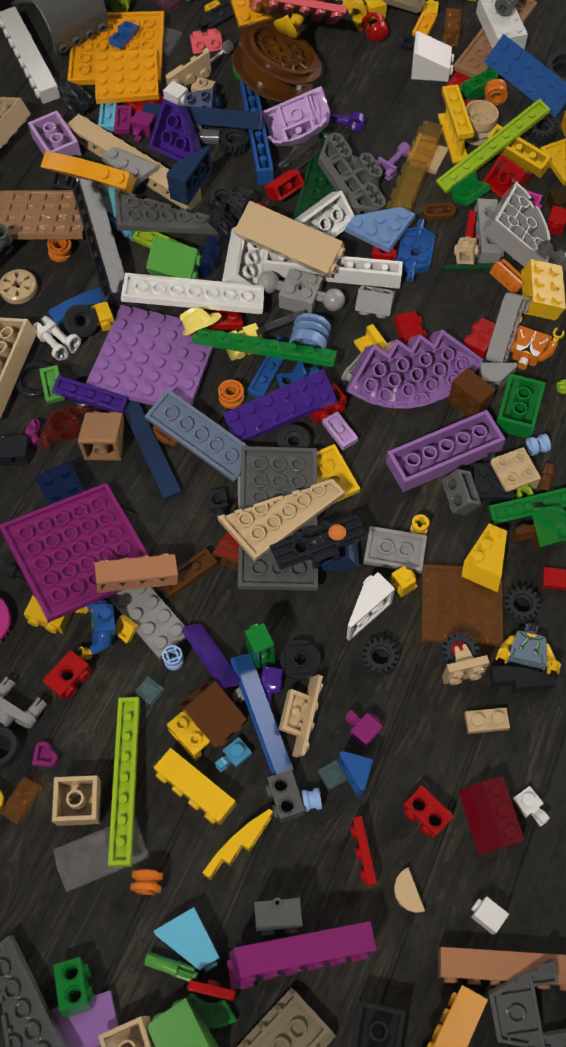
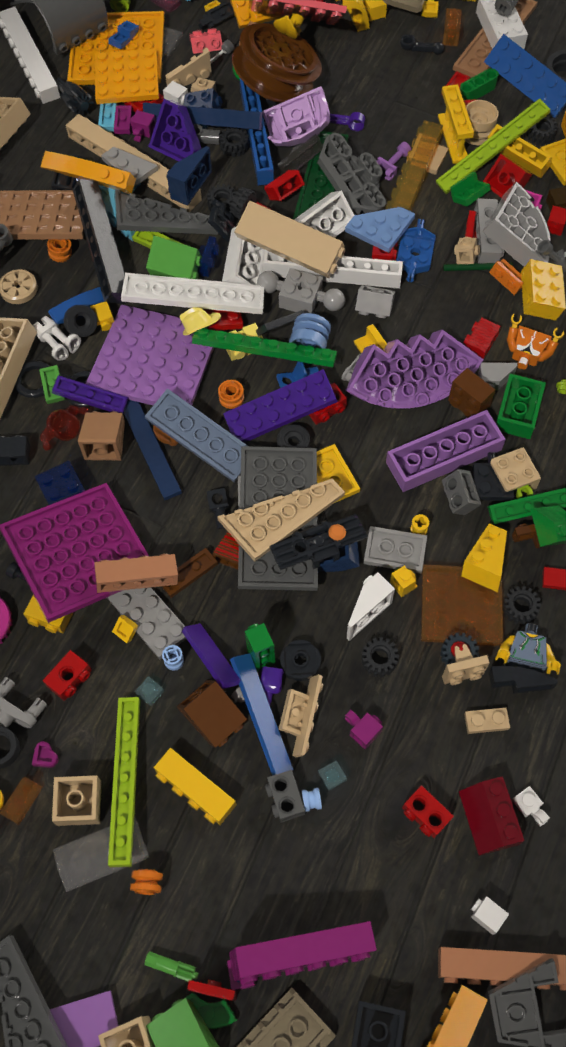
magenta arm [25,419,41,447] -> none
lavender brick [28,111,81,156] -> none
green brick [53,957,94,1018] -> none
blue torso [75,599,115,660] -> none
medium azure slope [154,907,220,972] -> none
yellow bracket [167,711,209,762] -> none
yellow slope [202,809,273,880] -> none
dark azure plate [215,737,252,773] -> none
blue tile [247,336,289,398] -> none
dark grey brick [254,898,302,936] -> none
lavender plate [322,411,358,450] -> none
blue slope [338,751,373,800] -> none
red plate [349,816,377,888] -> none
red helmet [362,12,388,43] -> none
red brick [394,311,427,345] -> none
tan tile [394,868,425,913] -> none
white slope [411,31,454,81] -> none
light orange plate [412,12,437,36] -> none
reddish brown plate [422,203,456,221] -> none
orange wheel [485,79,508,105] -> none
light grey beam [486,293,530,363] -> none
light blue wheel [526,434,551,456] -> none
reddish brown pin [537,464,555,493] -> none

